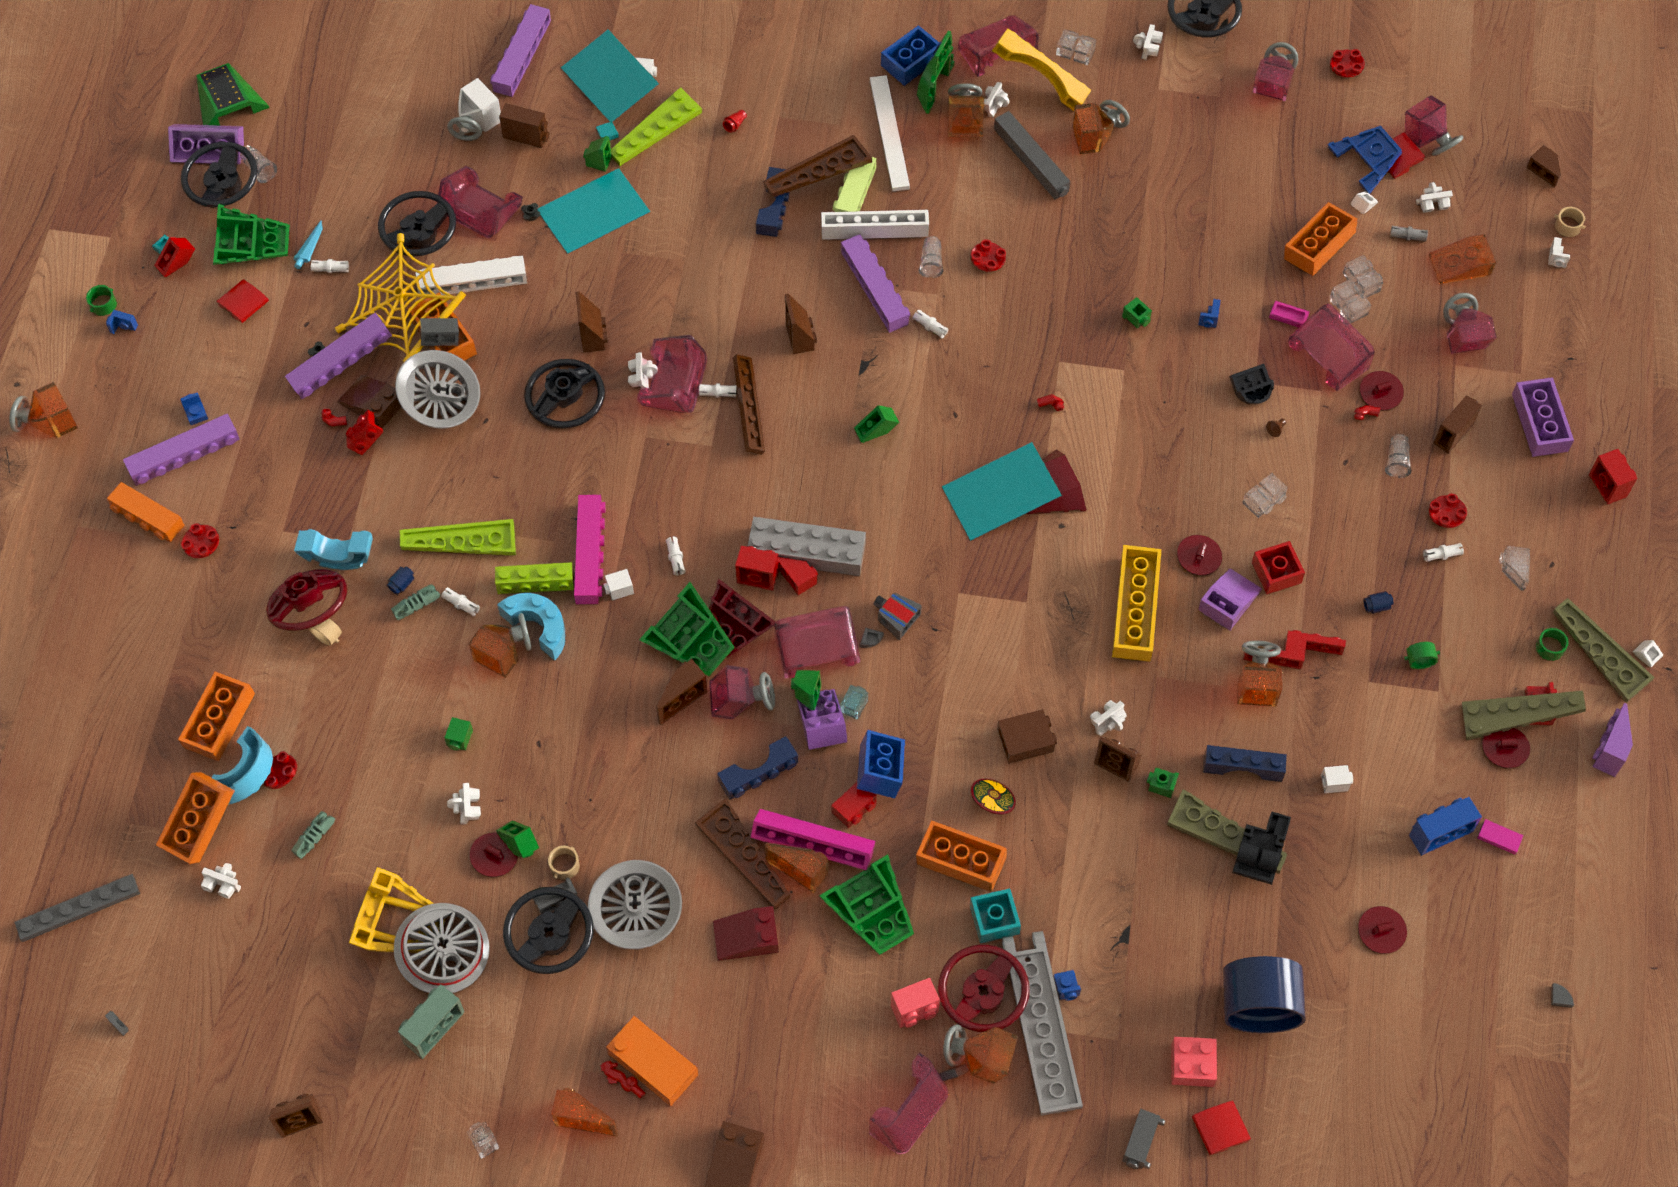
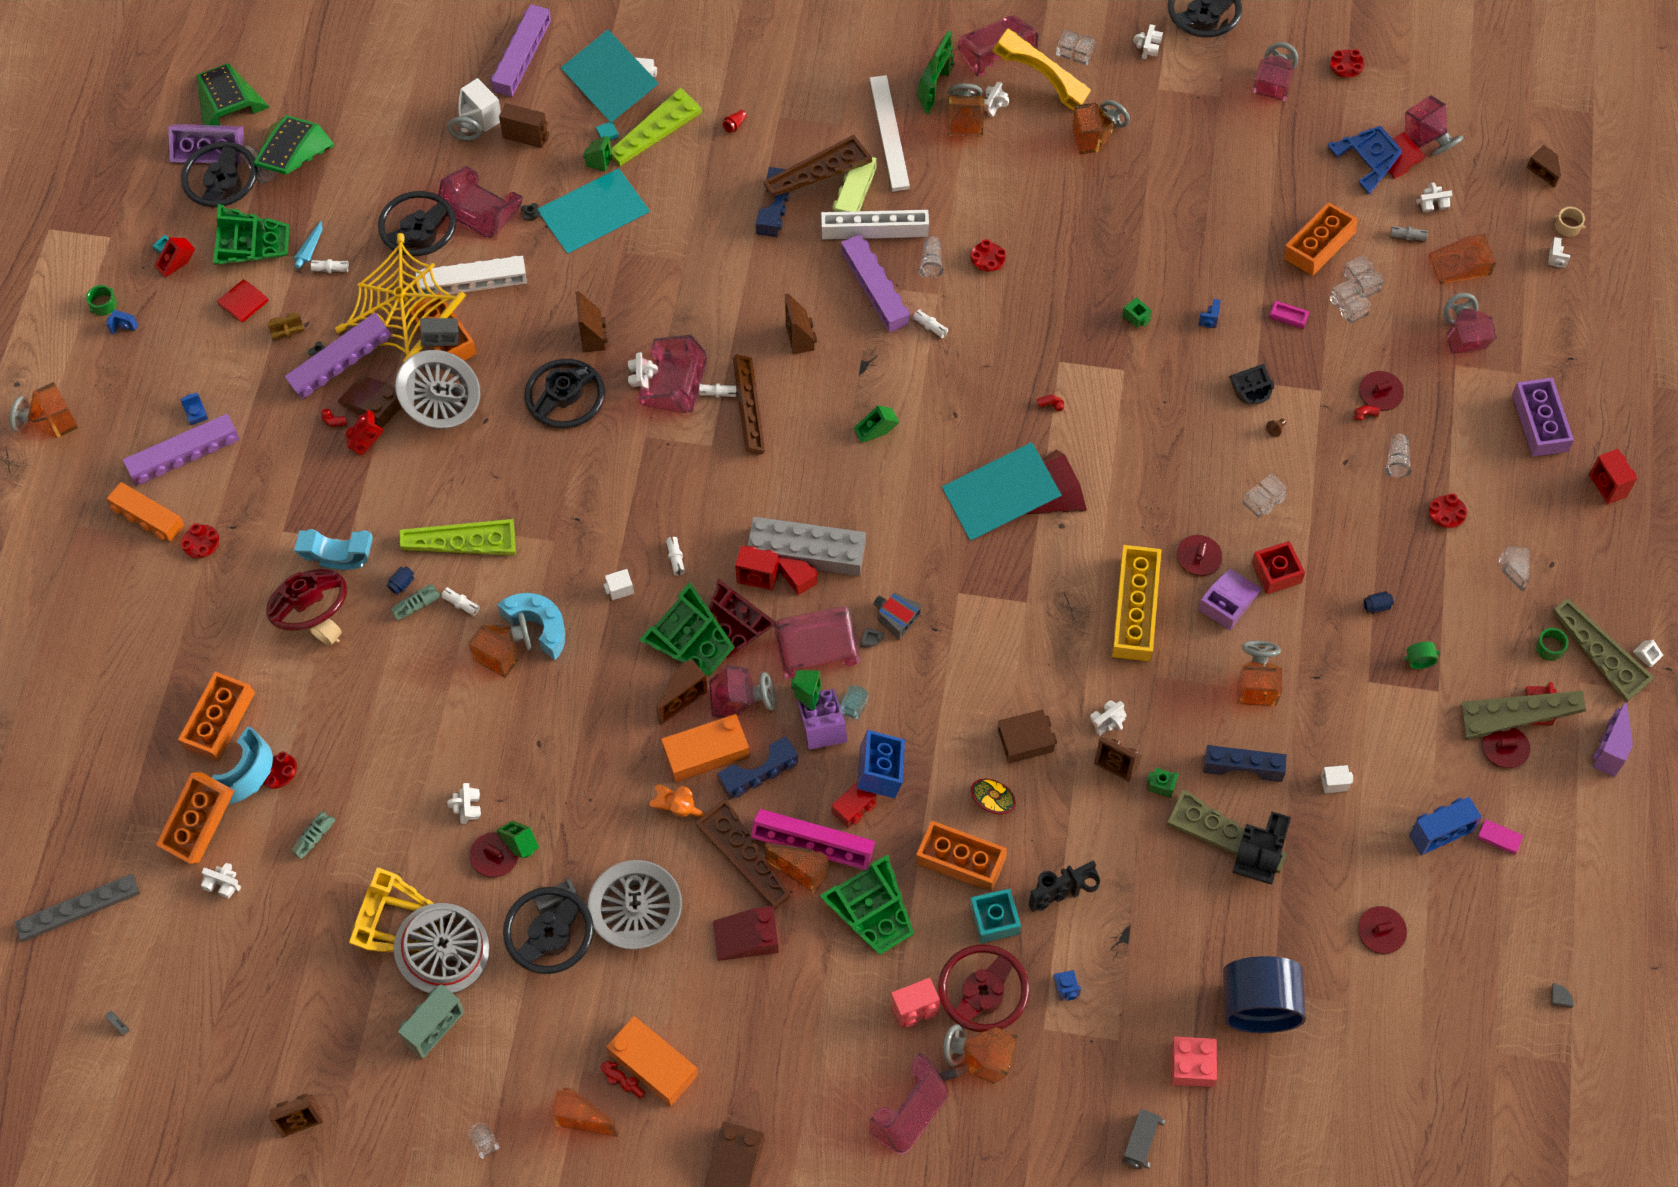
green brick [444,717,473,751] -> none
lime brick [495,562,574,594] -> none
tan piece [548,846,580,880] -> none
dark pink brick [574,495,606,604] -> none
blue brick [881,25,939,86] -> none
dark grey brick [994,111,1070,200] -> none
light grey hinge [1002,931,1083,1116] -> none
red slope [1192,1100,1251,1155] -> none
red bracket [1243,630,1346,669] -> none
clear pink windscreen [1288,303,1375,391] -> none
white slope [1351,191,1378,214] -> none
white pin [1423,543,1464,562] -> none
reddish brown brick [1433,395,1482,454] -> none
none -> wedge [254,115,334,175]
none -> pearl gold hips [267,312,305,340]
none -> orange animal [649,785,705,818]
none -> orange brick [661,714,750,782]
none -> black plate [1029,860,1100,912]

